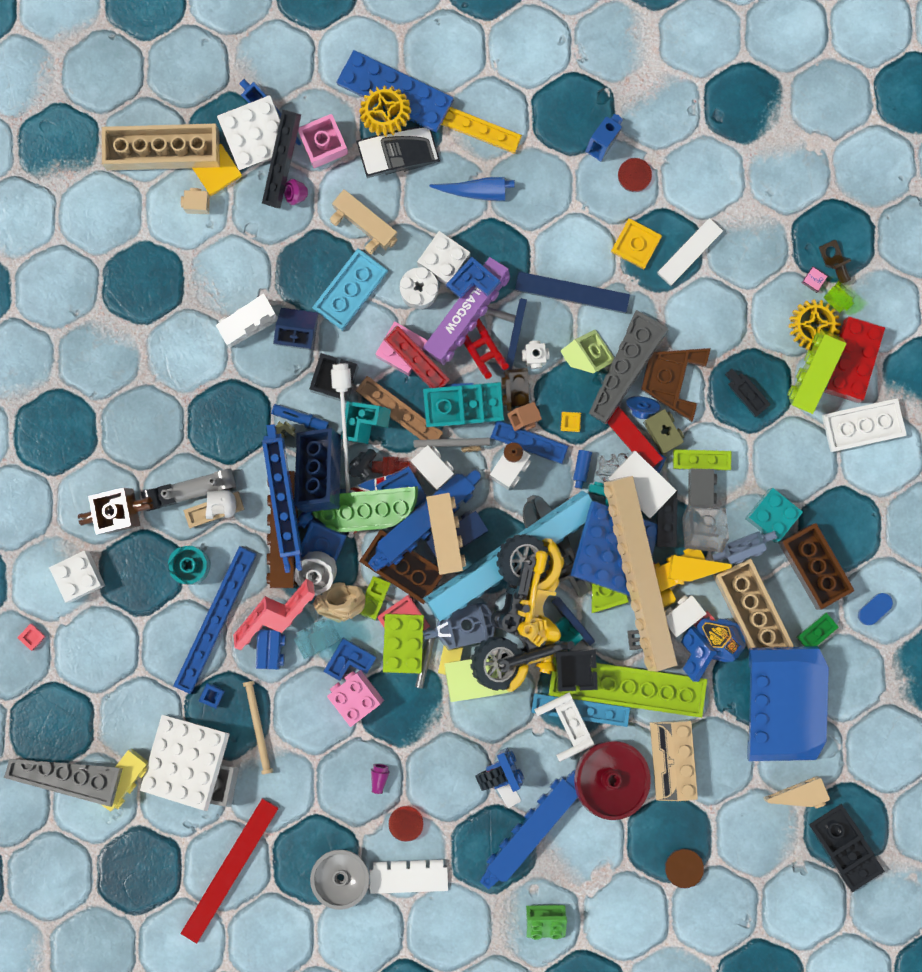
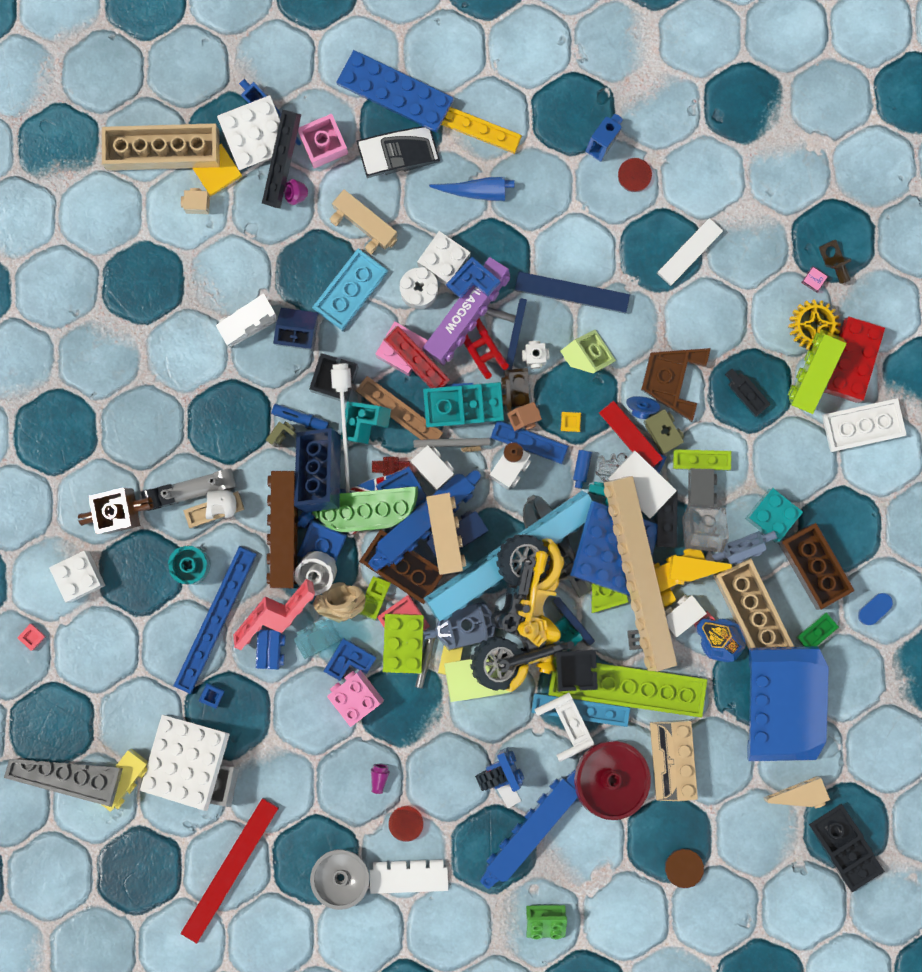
tan bar [243,681,273,775] -> none
blue hinge [262,424,302,573] -> none
black plate [349,449,377,480] -> none
yellow gear [359,85,411,137] -> none
dark grey wing [589,310,669,424] -> none
yellow tile [611,218,662,270] -> none
blue plate [681,627,717,682] -> none
clear neon green brick [823,281,855,313] -> none

